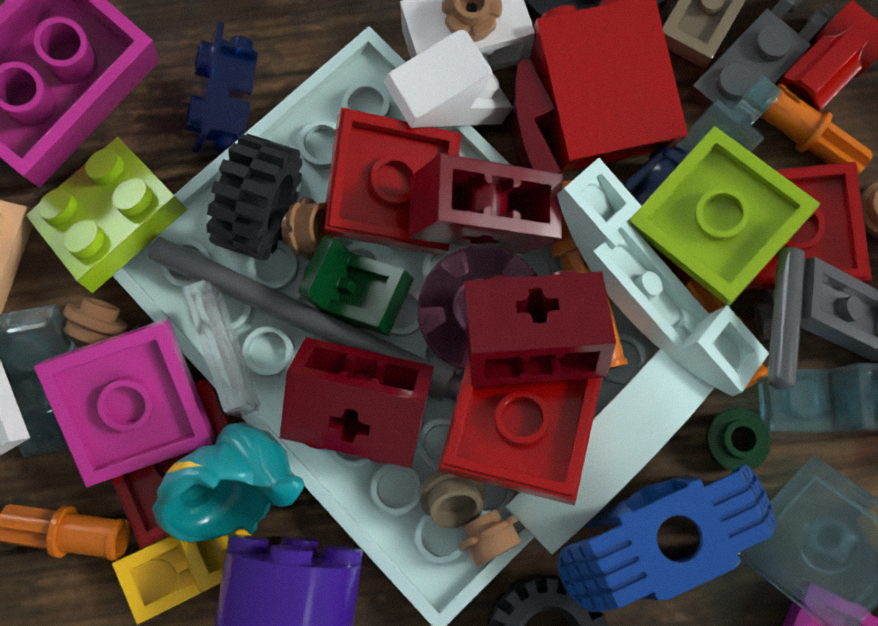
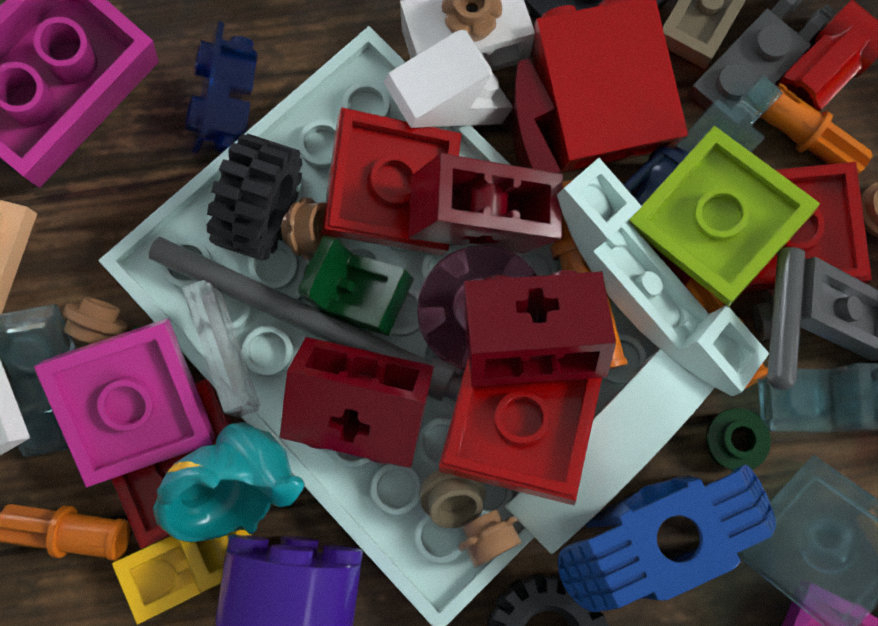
lime plate [26,137,188,293] -> none

